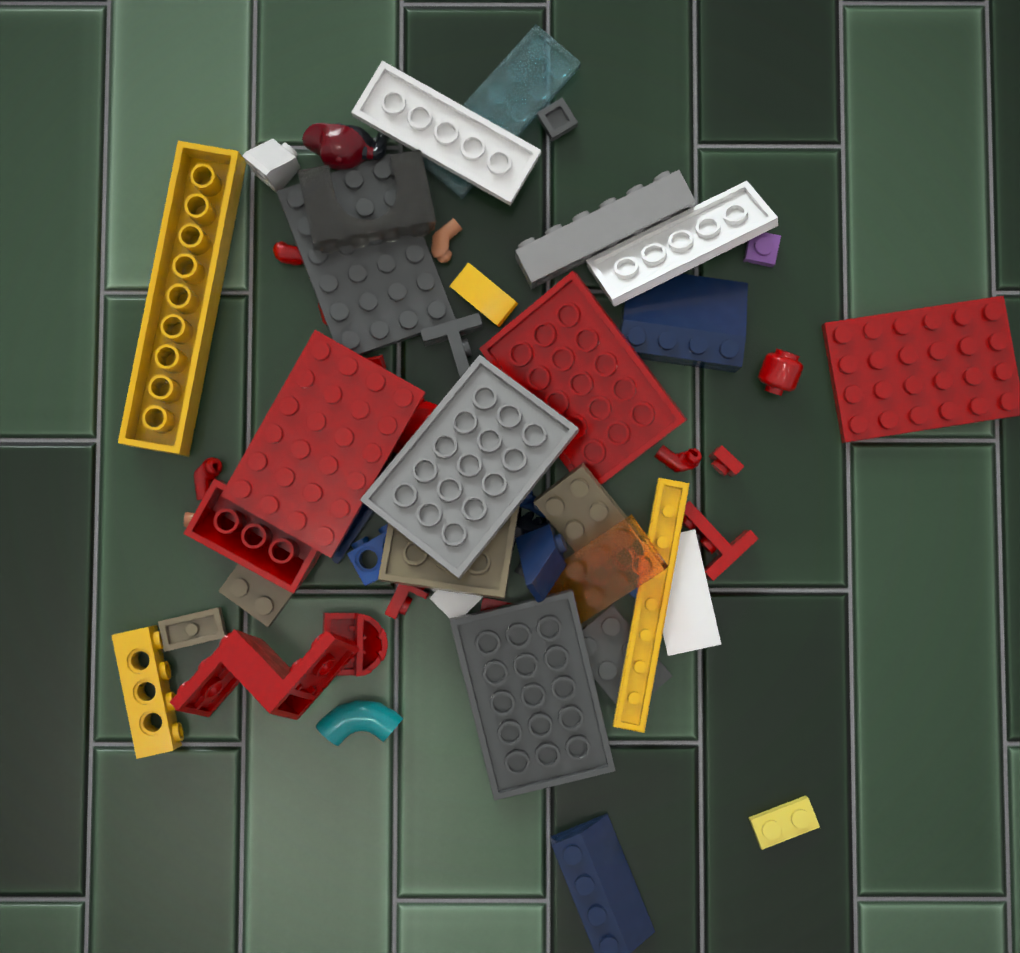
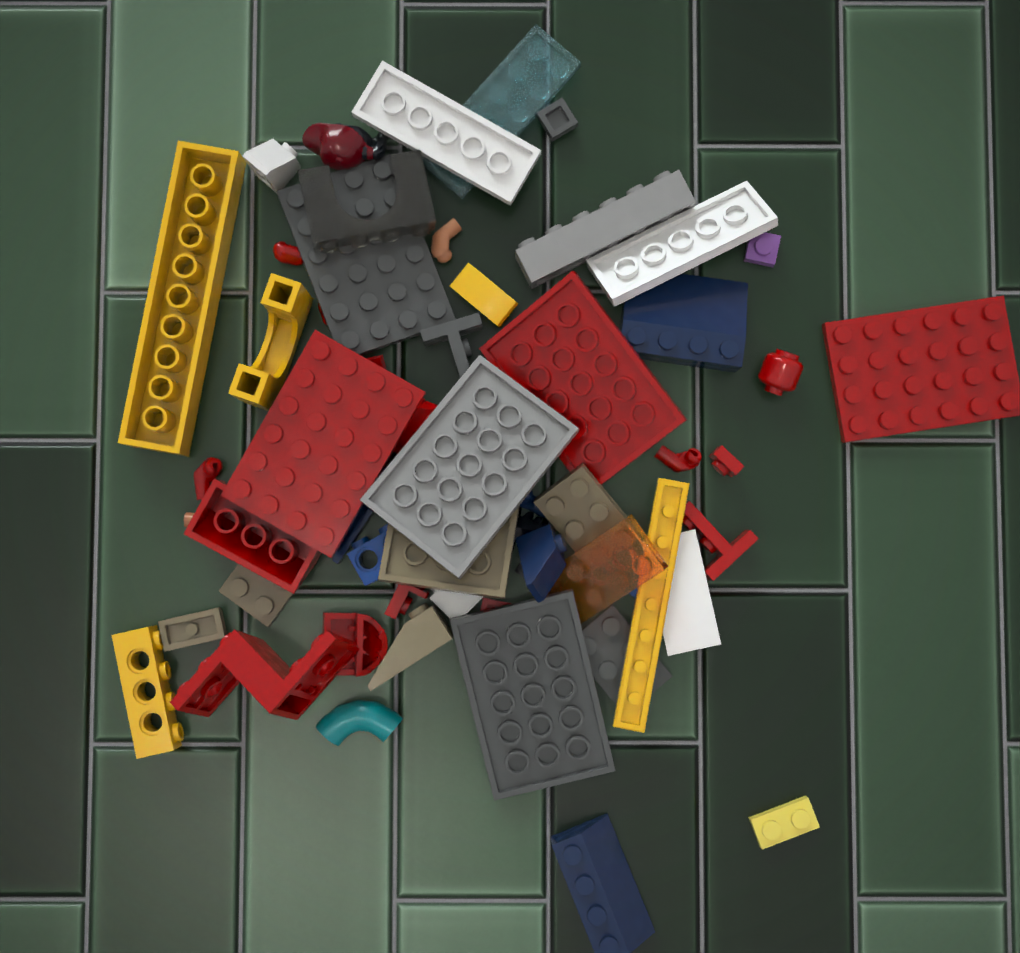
none -> yellow arch [228,273,314,411]
none -> dark tan slope [367,603,453,691]

